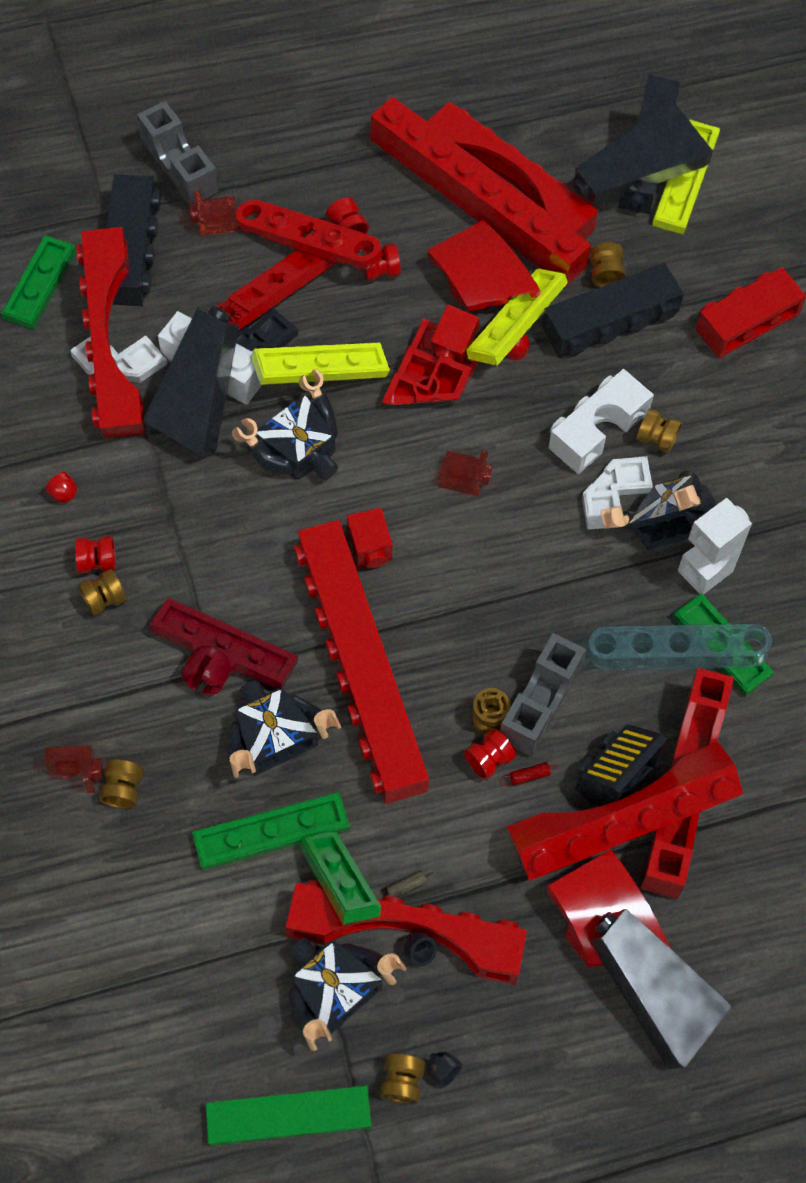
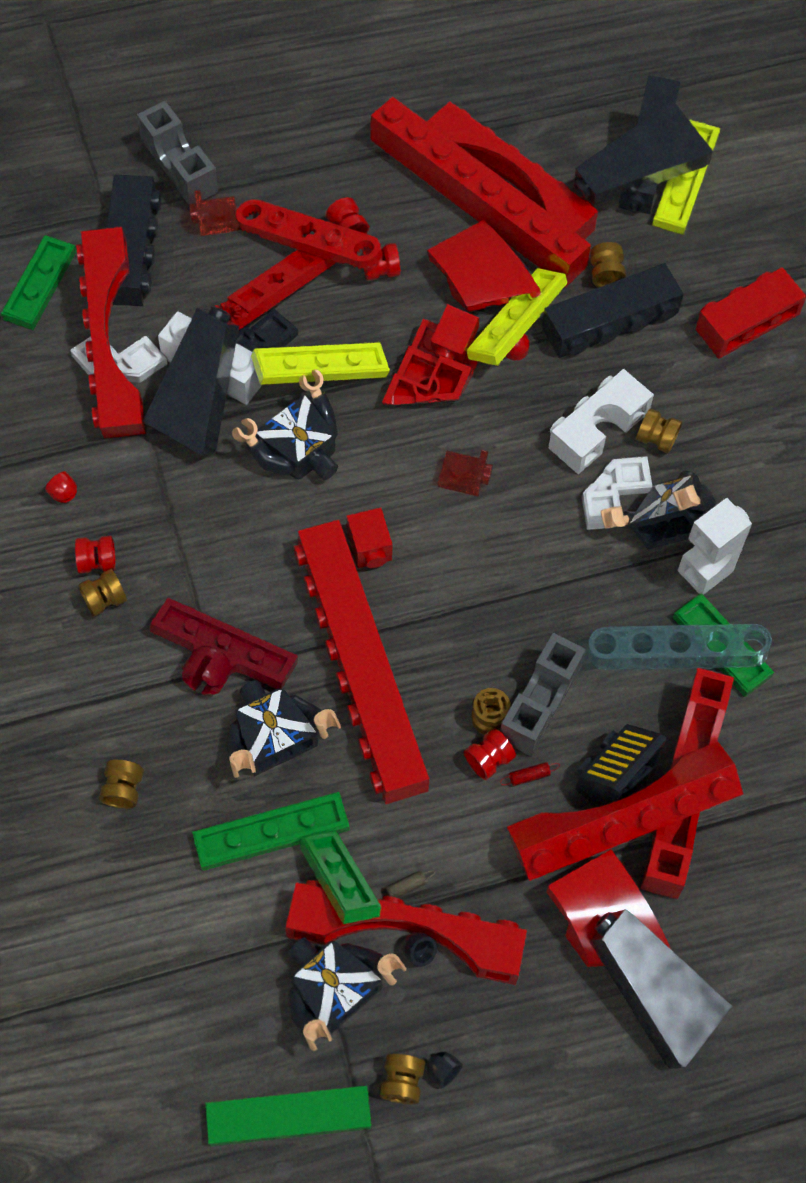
clear red bracket [45,745,102,793] -> none

